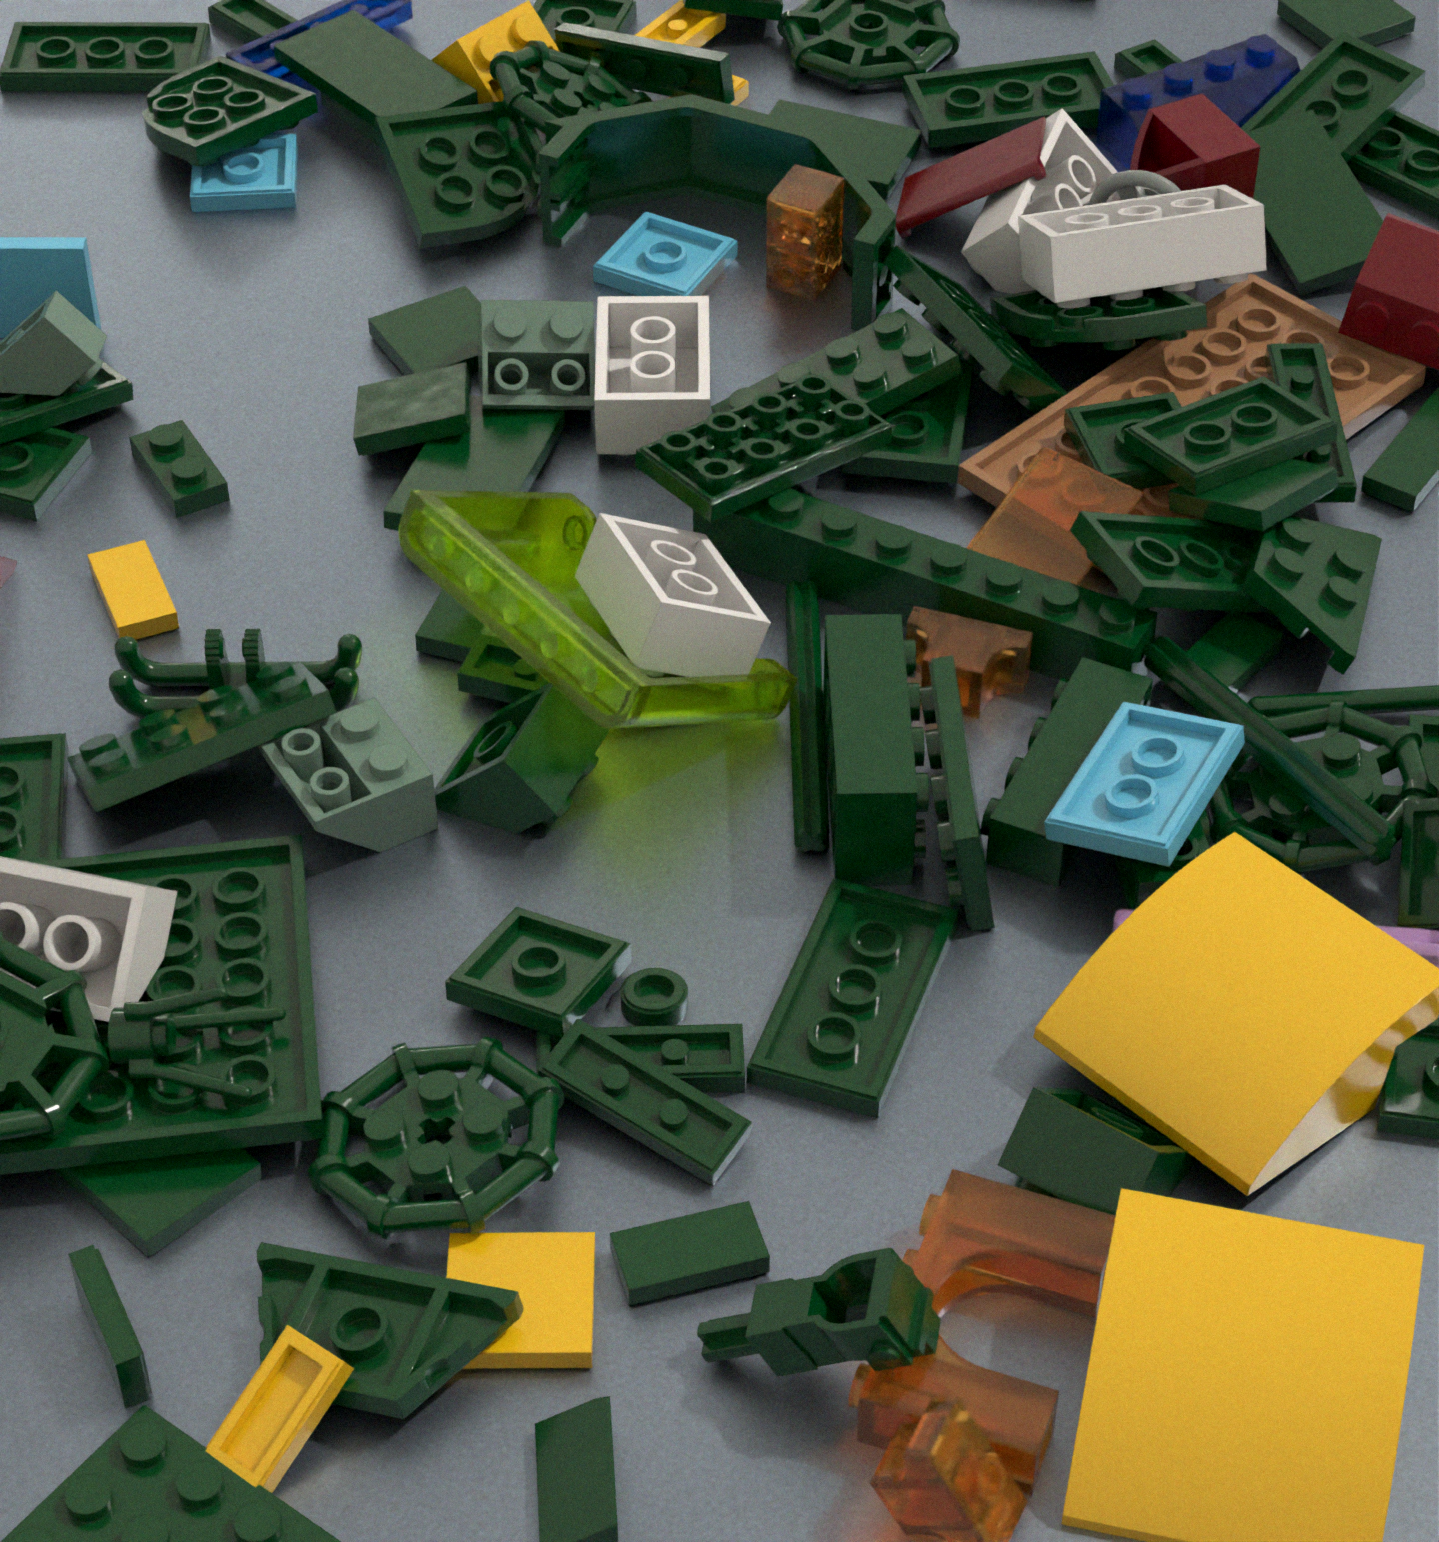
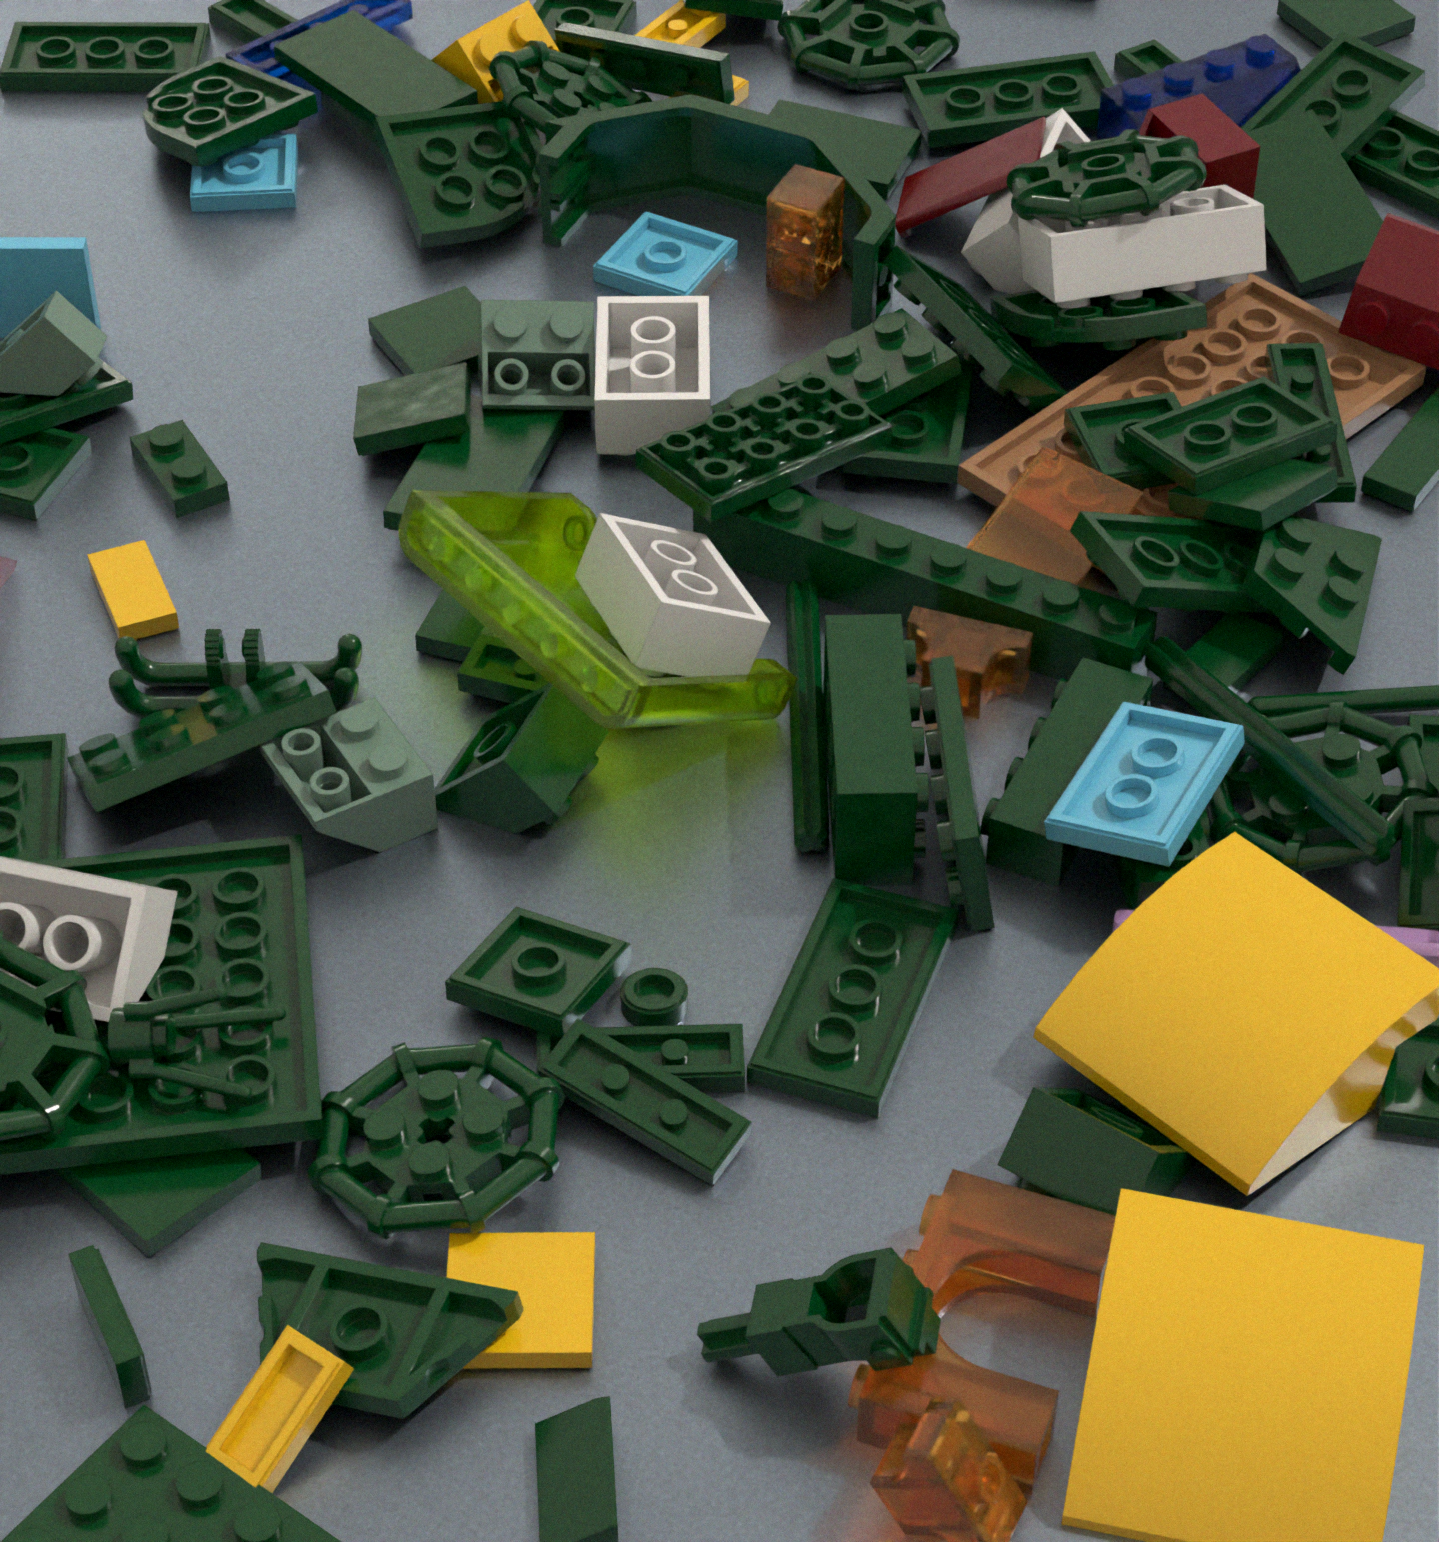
dark green tile [610,1201,770,1305] -> none
none -> dark green plate [1006,129,1207,228]

